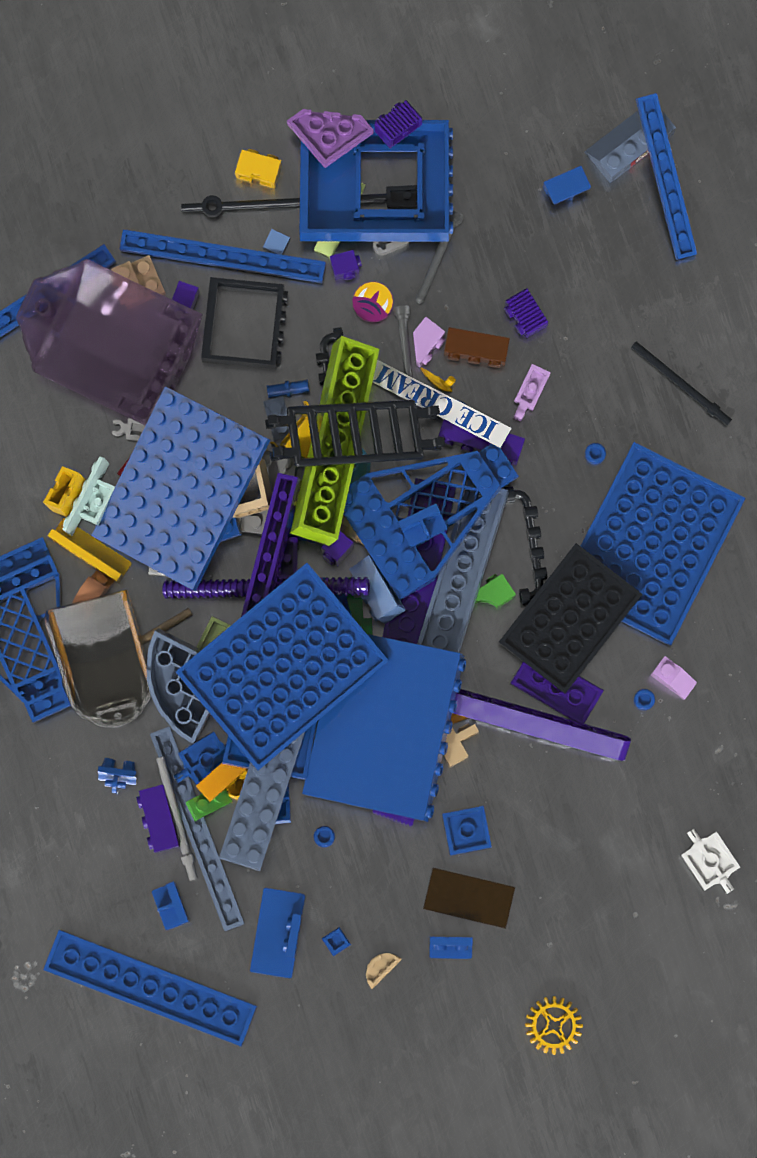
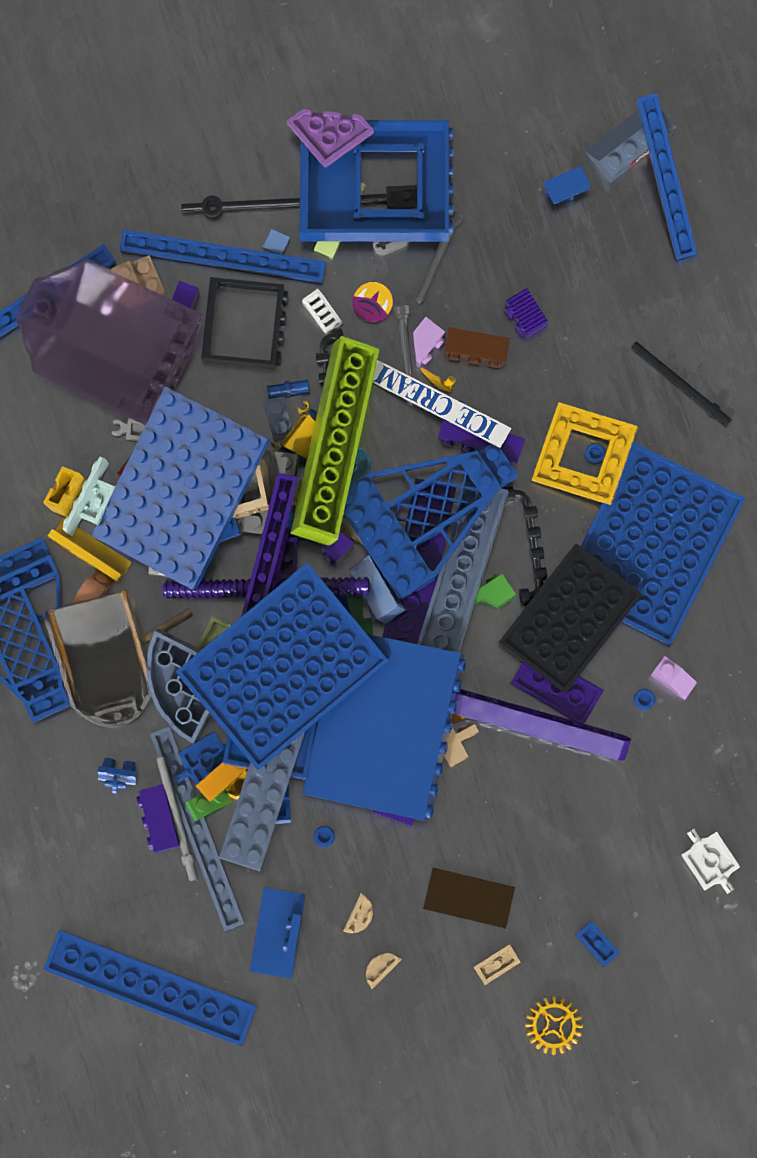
blue panel [152,881,190,930] -> none
yellow brick [235,149,282,189] -> none
black bar [265,400,445,467] -> none
blue tile [322,927,351,956] -> none
dark purple brick [330,250,362,280] -> none
dark purple brick [375,100,422,148] -> none
blue panel [398,504,448,547] -> none
blue bracket [429,937,473,959] -> none
blue plate [442,806,492,856] -> none
lavender plate [513,364,551,422] -> none
none -> white slope [302,289,343,335]
none -> tan plate [343,893,373,933]
none -> tan plate [474,944,521,985]
none -> yellow plate [532,402,638,505]
none -> blue plate [576,921,620,967]

